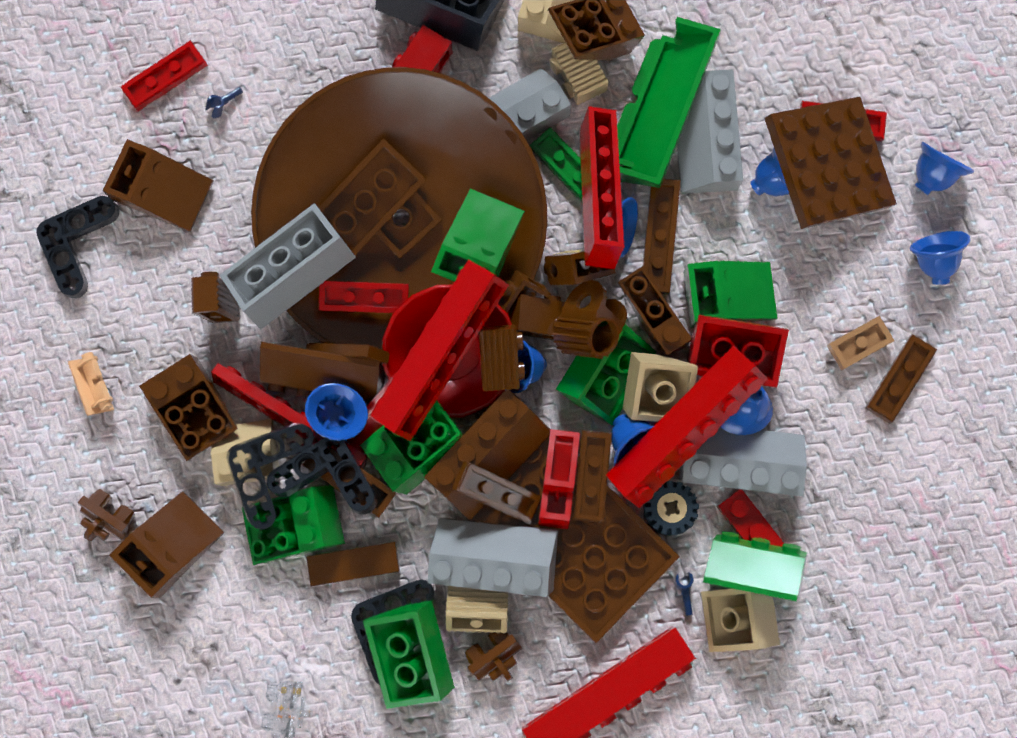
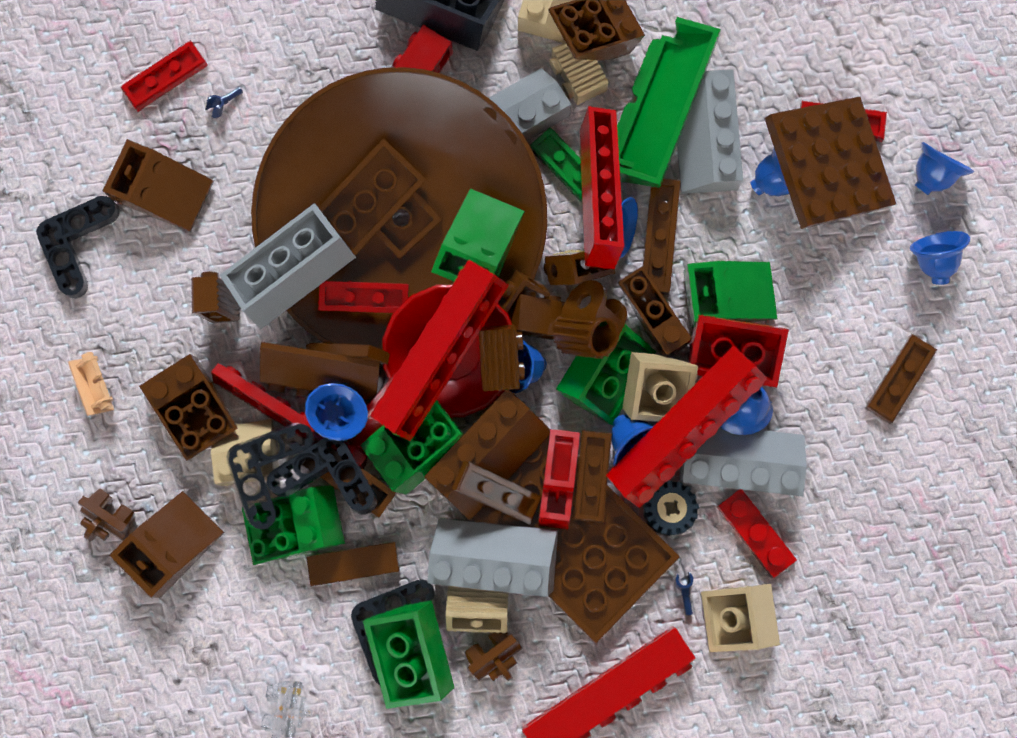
slope [703,532,807,602] -> none
medium nougat plate [827,316,895,371] -> none

